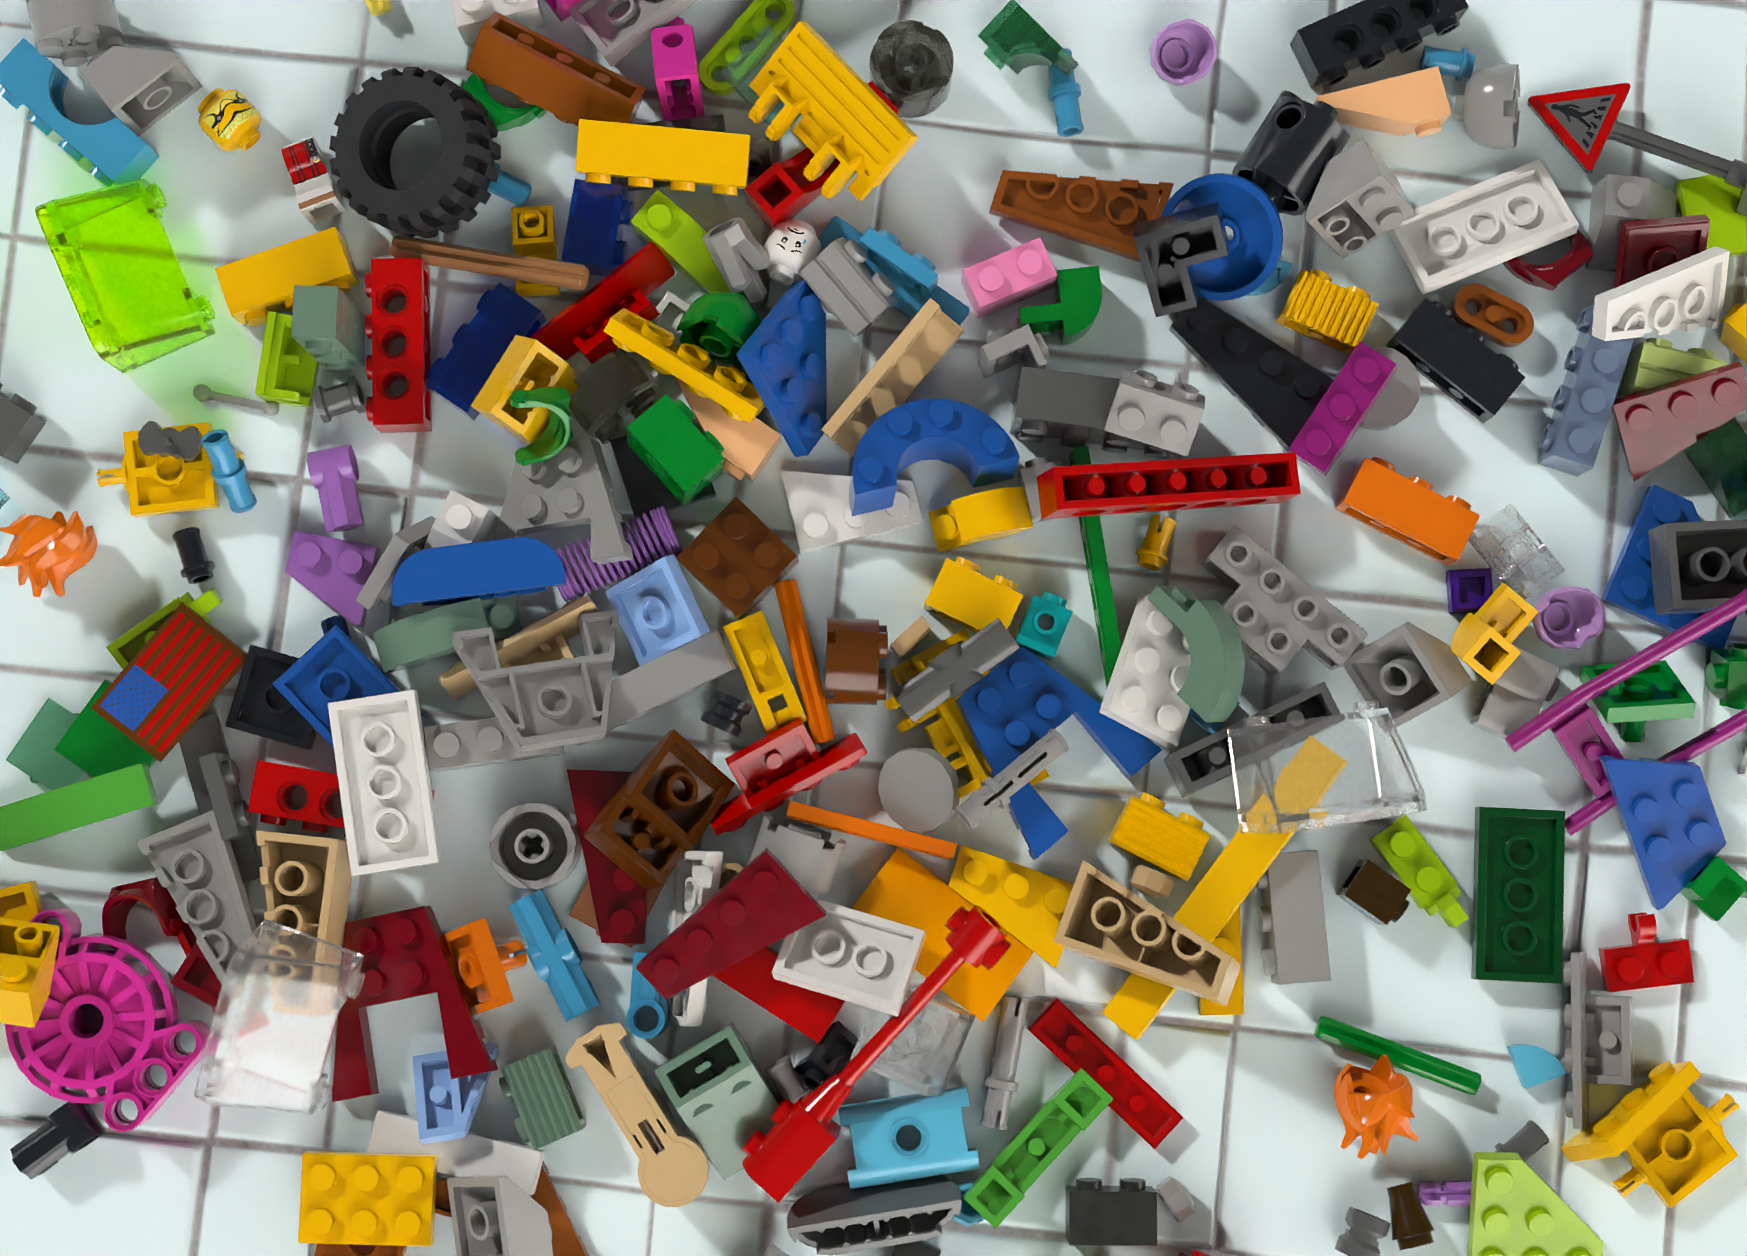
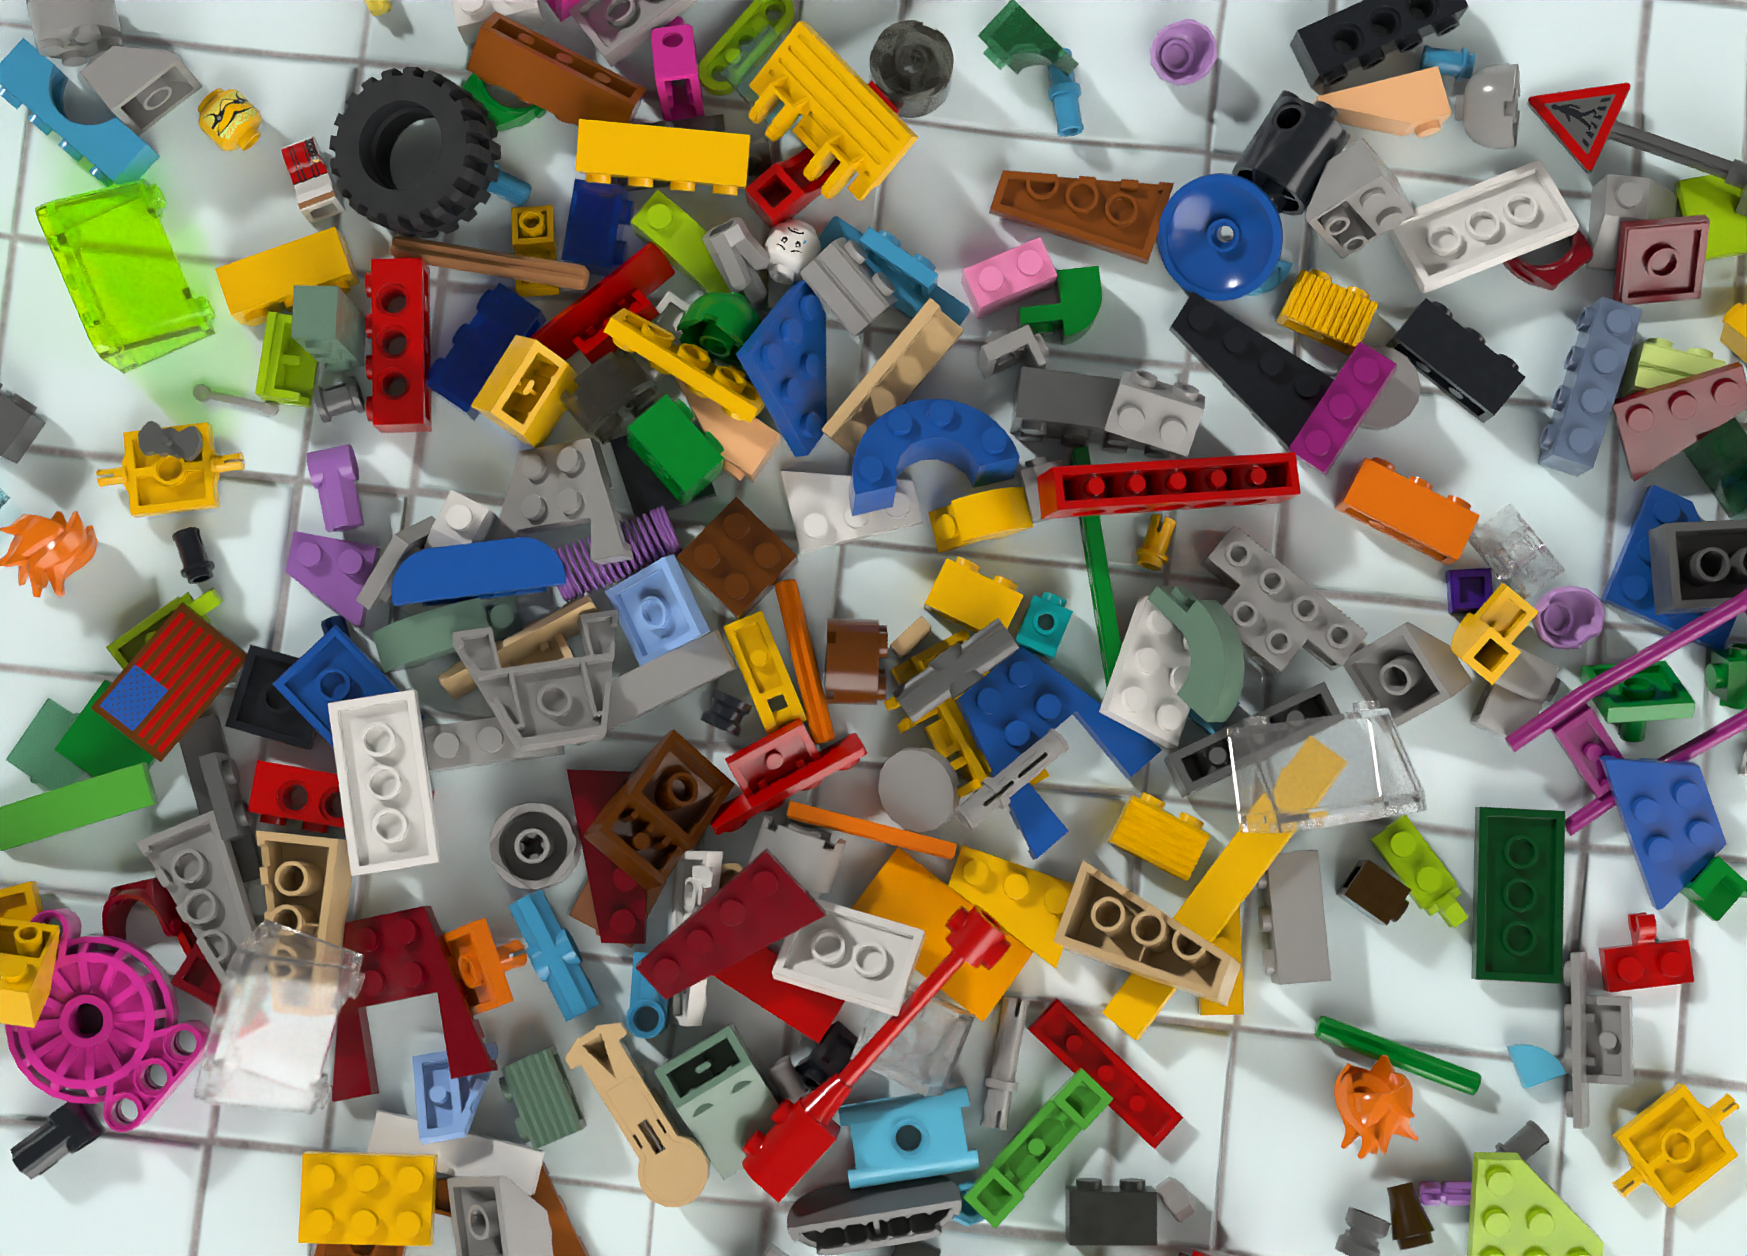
dark azure pin [201,429,257,513] -> none
green helmet [510,387,573,466] -> none
tan tile [1130,865,1175,899] -> none
black brick [1133,202,1229,317] -> none
dark orange plate [1450,283,1534,347] -> none
yellow wing [1560,1061,1701,1162] -> none
white wing [1592,246,1730,341] -> none

